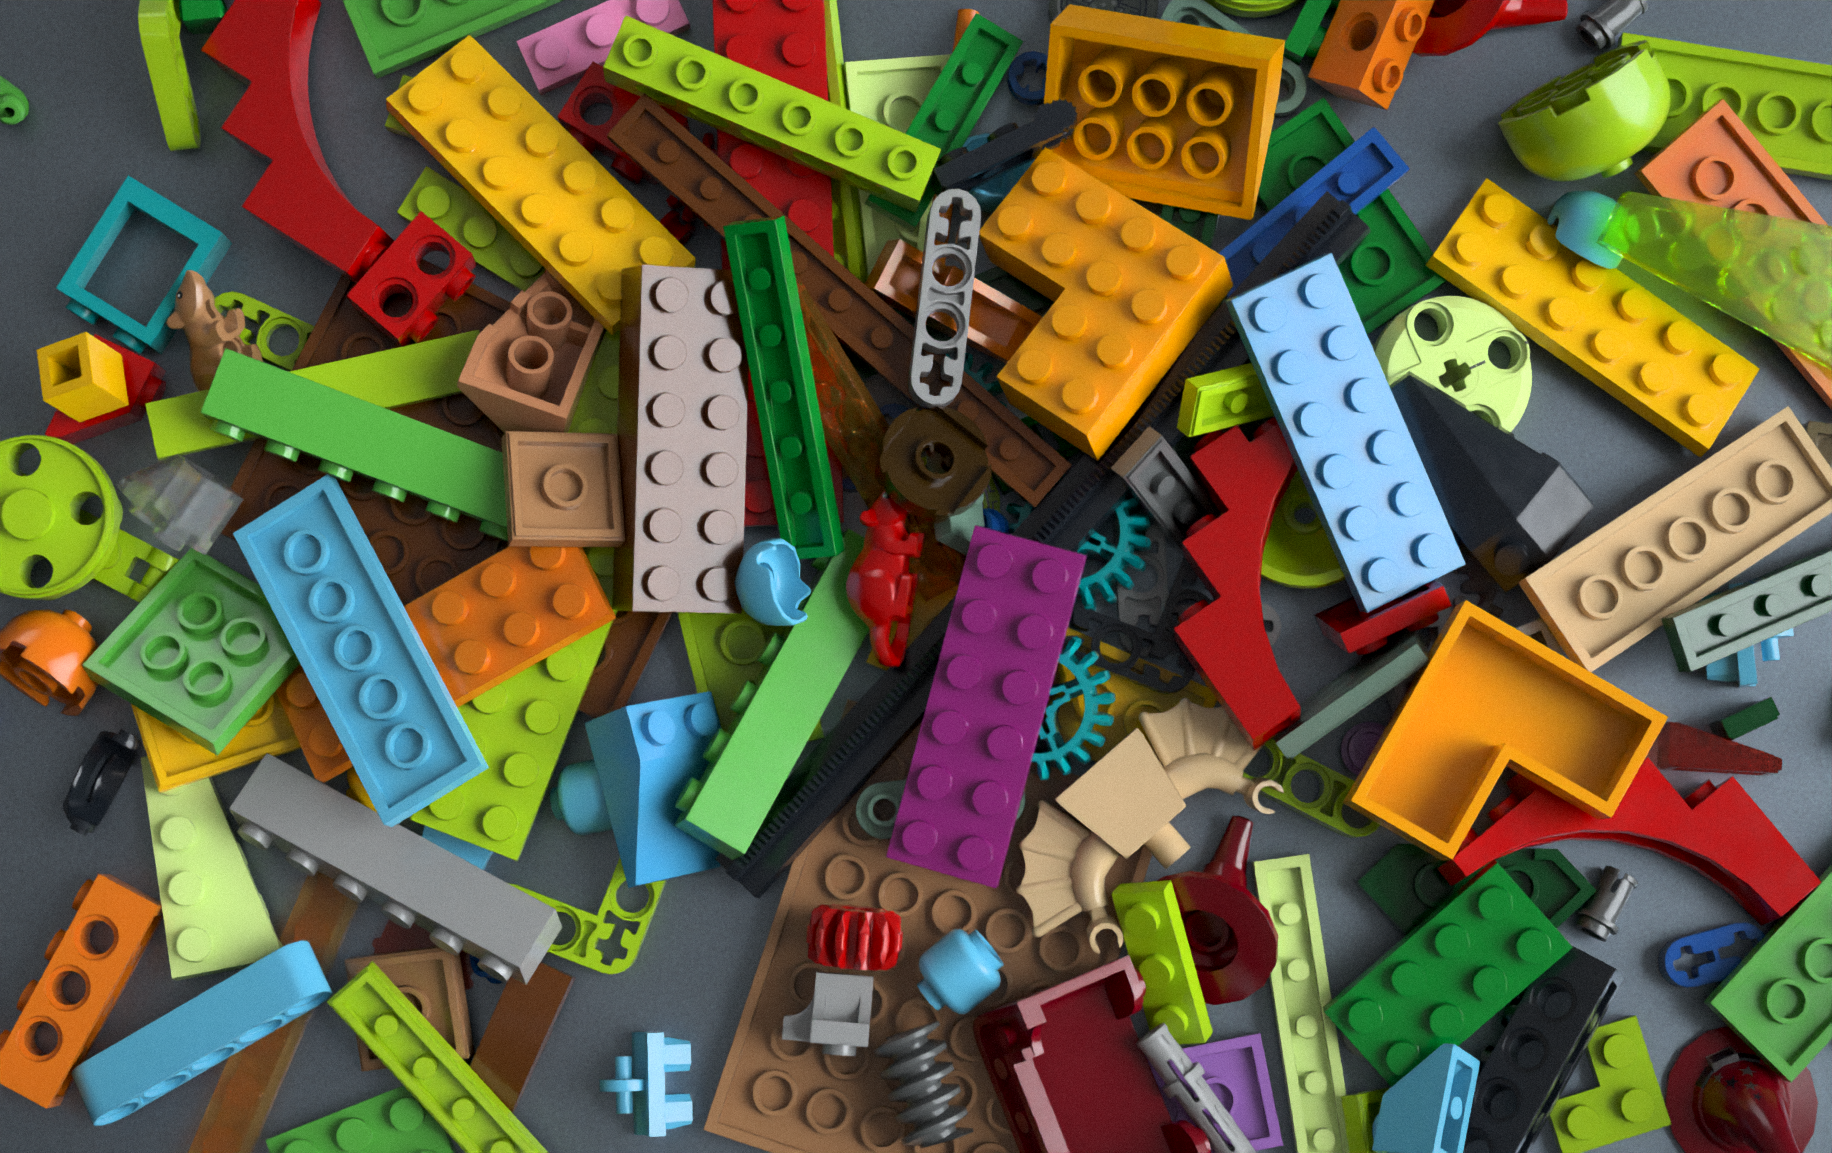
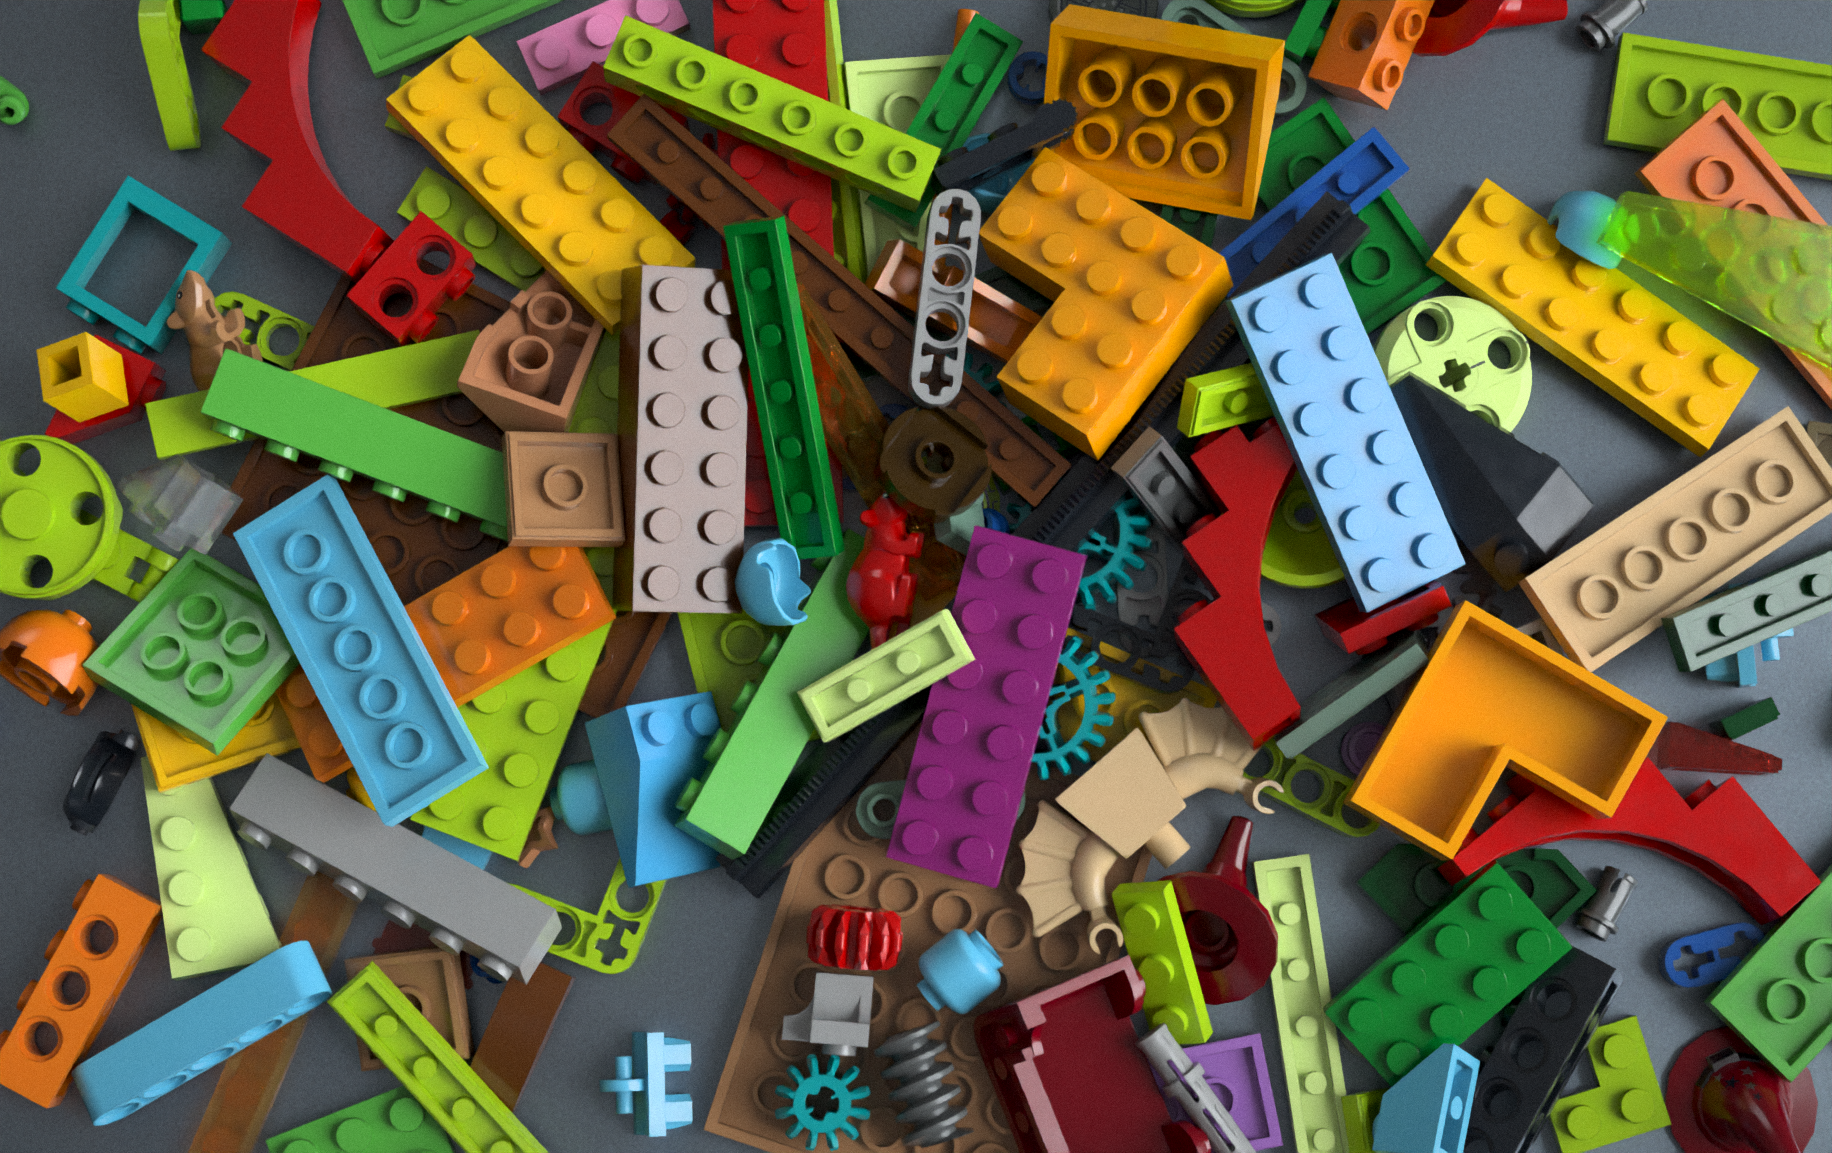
lime cylinder [1498,40,1670,181] -> none
none -> nougat piece [518,806,559,868]
none -> teal gear [775,1054,871,1151]
none -> yellowish green tile [797,609,976,743]

